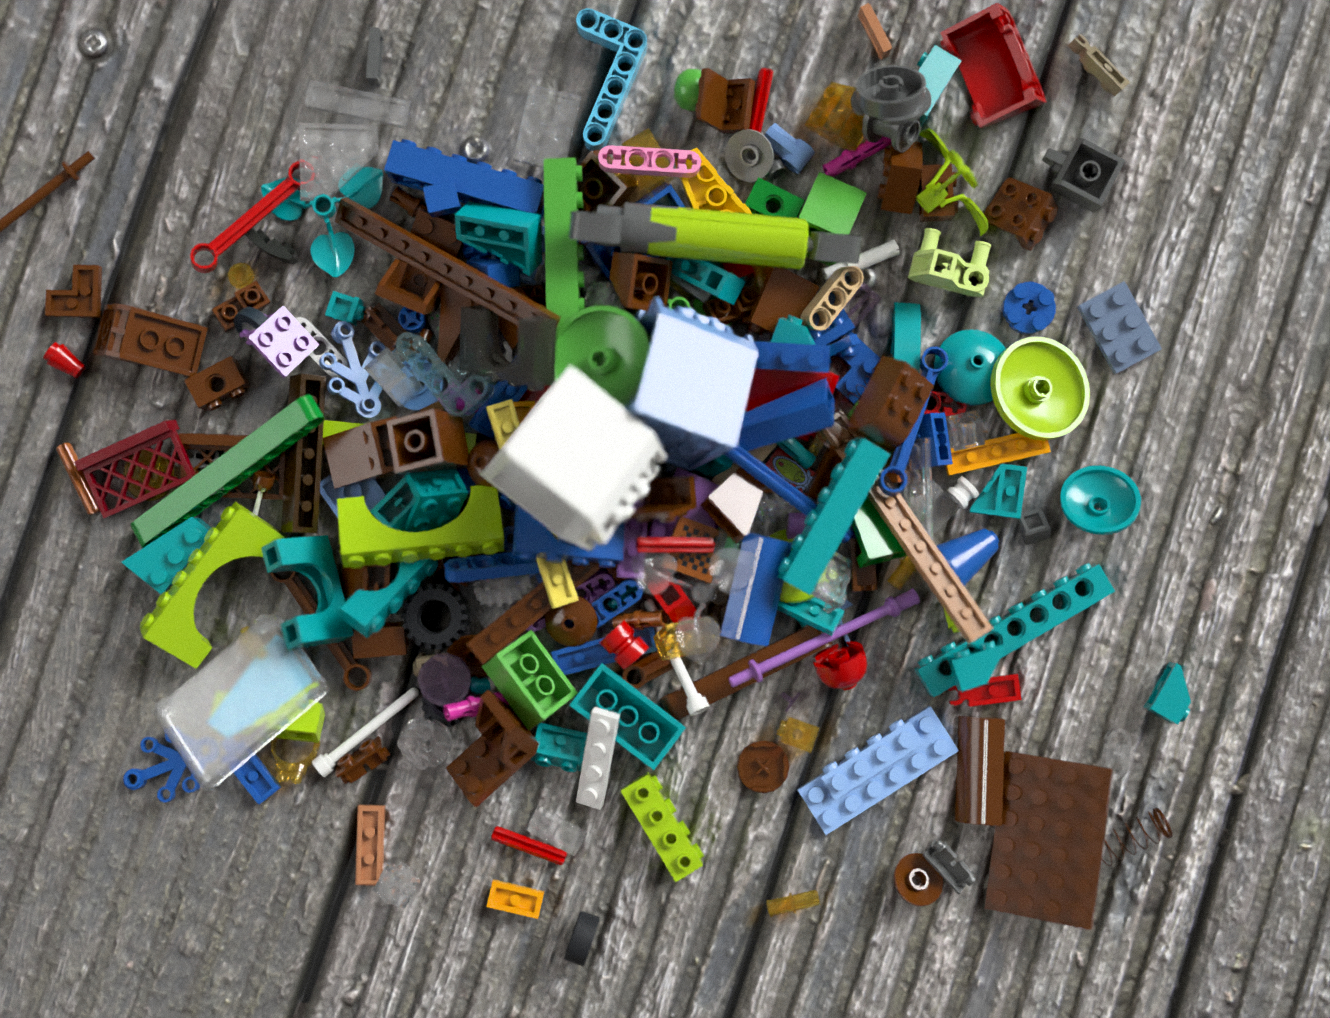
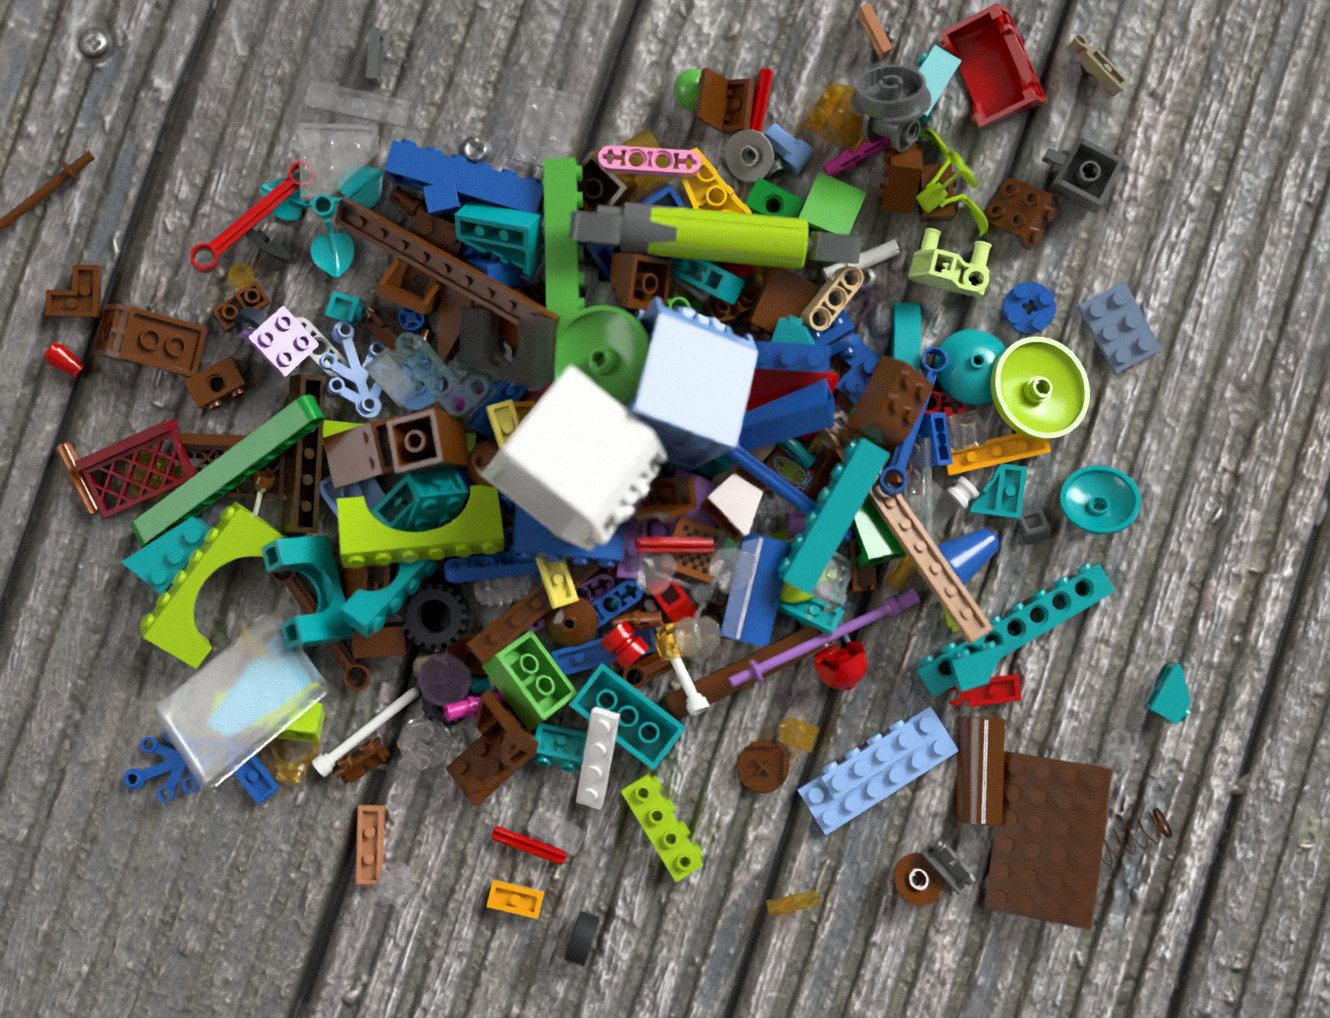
medium azure beam [576,8,647,151] -> none

